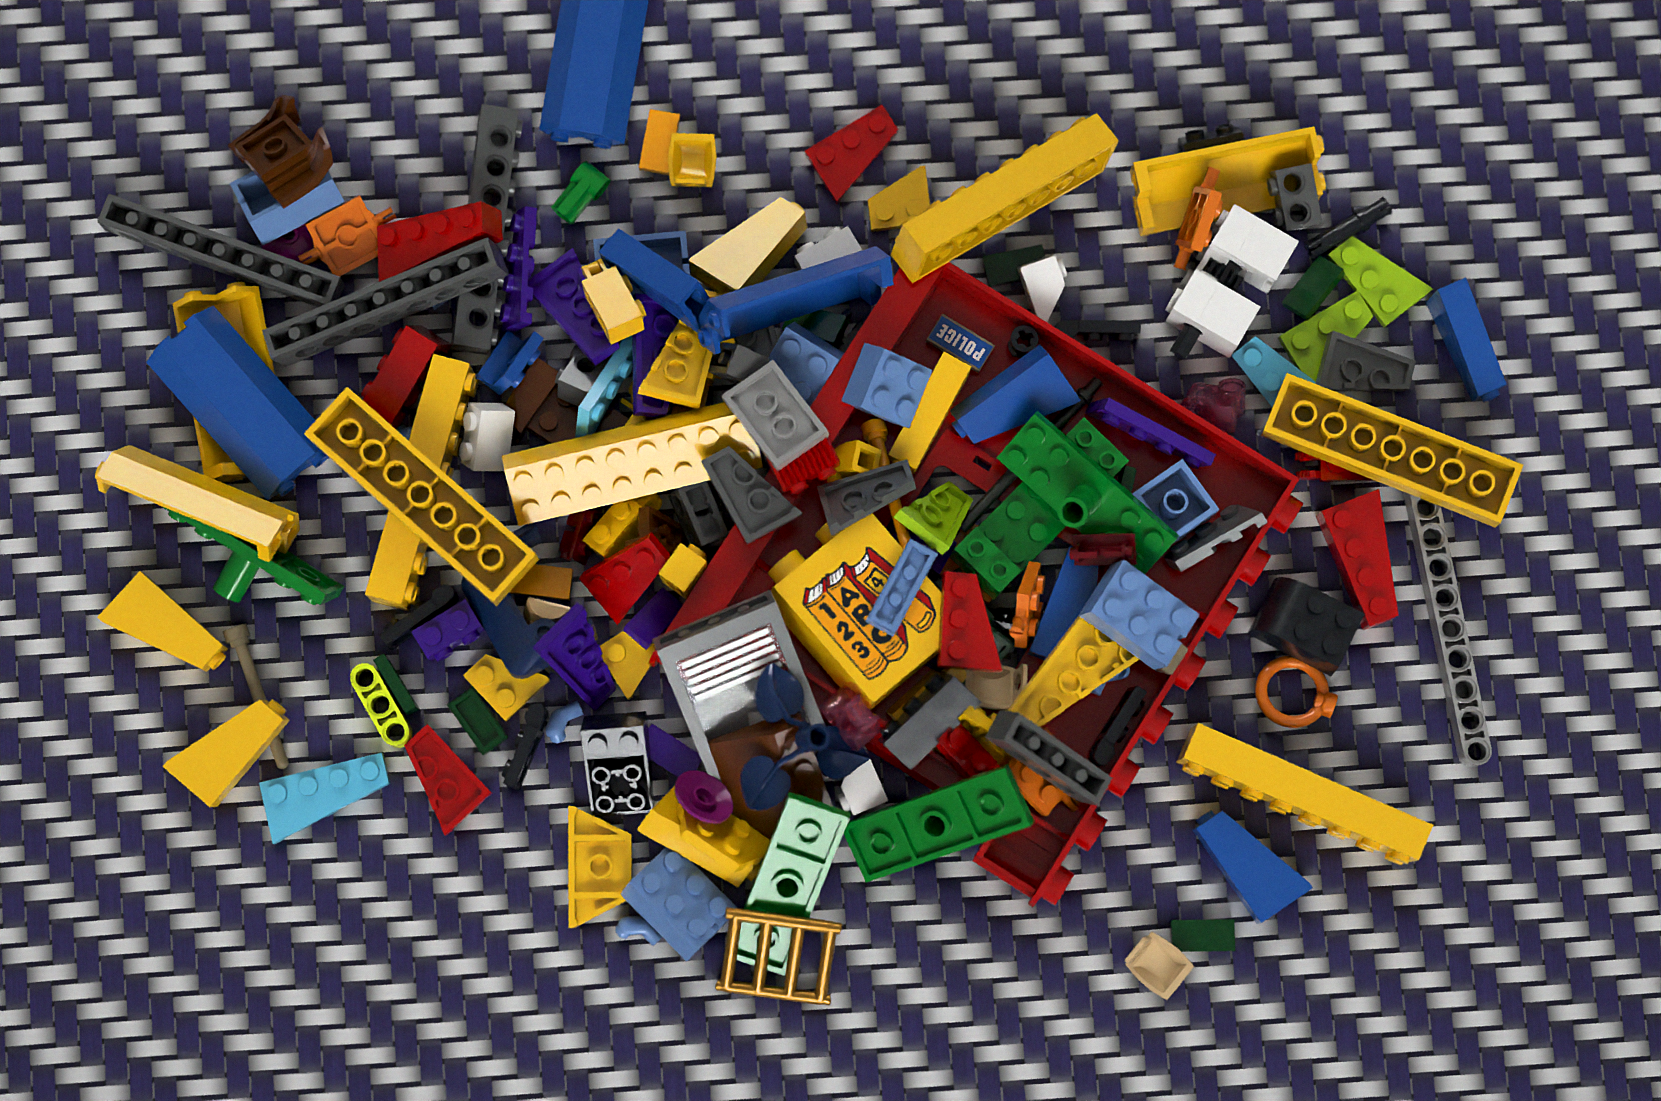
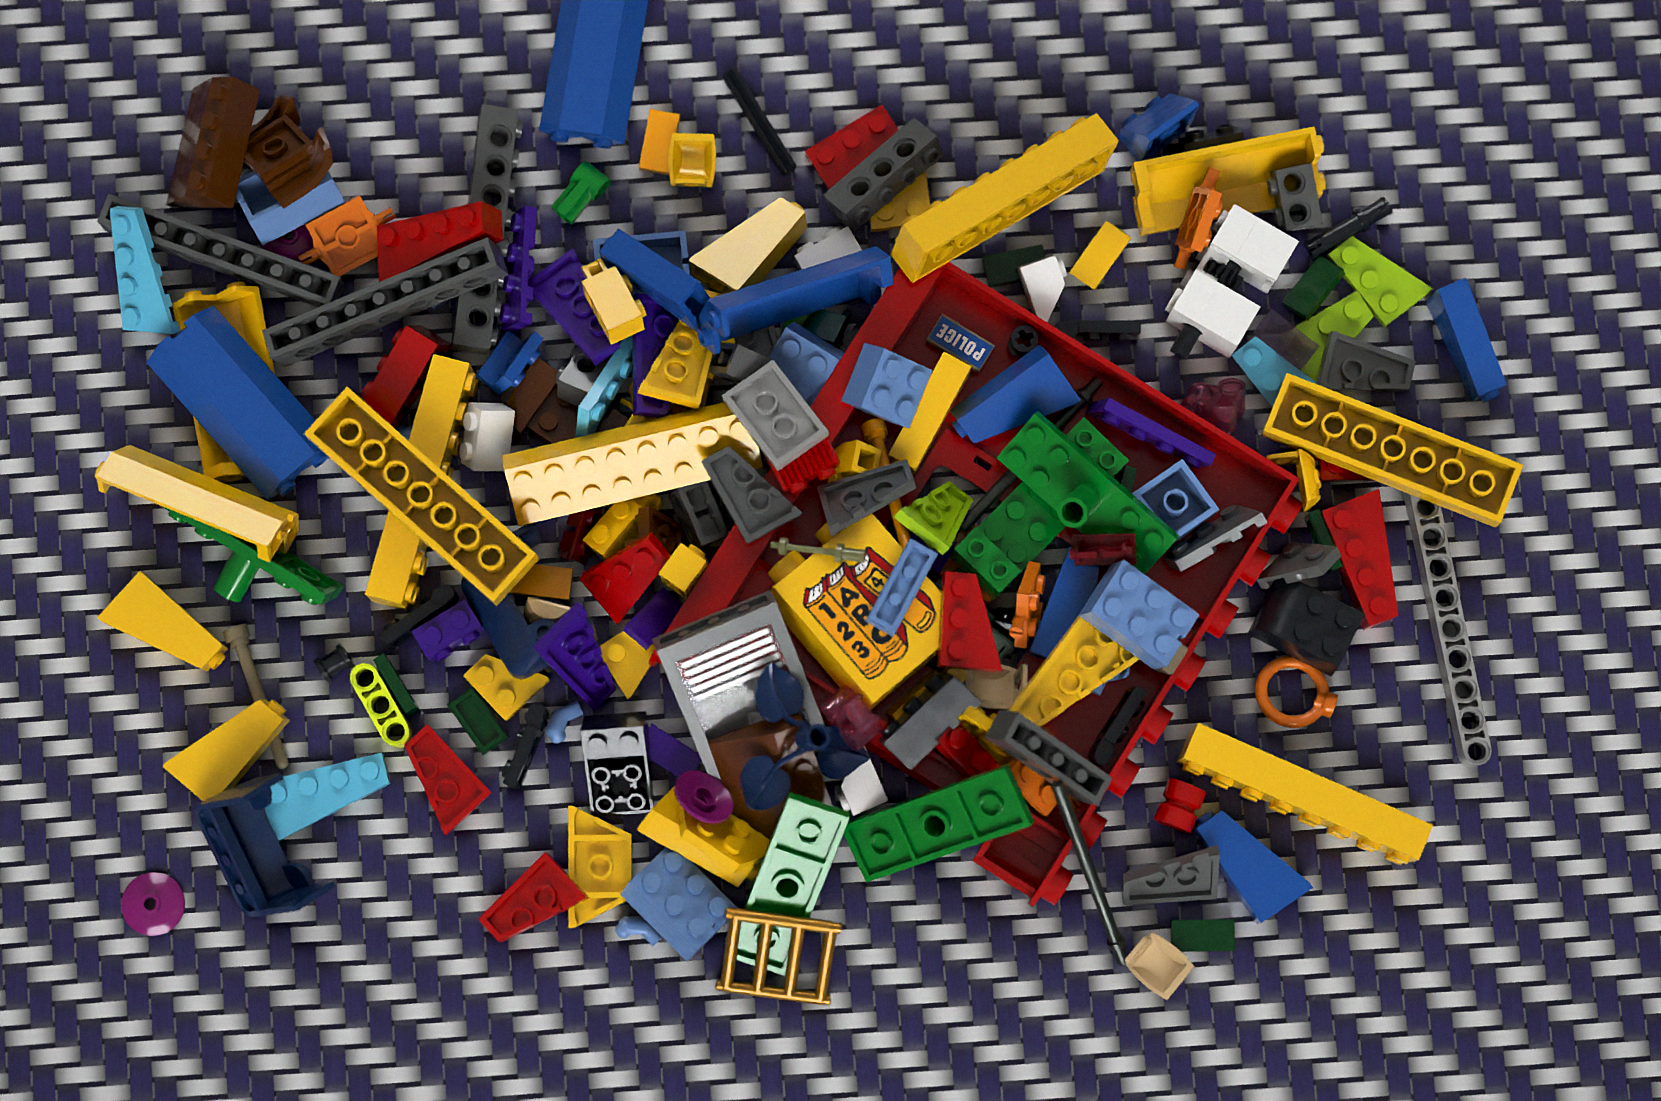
none -> medium azure wing [110,206,180,334]
none -> magenta dish [121,872,185,936]
none -> reddish brown slope [166,77,260,208]
none -> dark blue windscreen [194,773,335,917]
none -> black bush [313,643,355,683]
none -> red wing [478,852,589,942]
none -> black axle [723,68,796,176]
none -> olive piece [770,537,866,563]
none -> dark grey brick [823,118,944,232]
none -> pearl dark grey bar [1051,781,1128,965]
none -> yellow slope [1069,220,1132,290]
none -> blue slope [1118,93,1200,161]
none -> dark grey wing [1122,845,1220,905]
none -> red wheel [1153,778,1207,834]
none -> slope [1252,309,1320,371]
none -> dark grey wing [1257,542,1341,589]
none -> yellow piece [1266,449,1322,512]
none -> dark green tile [1304,509,1343,574]

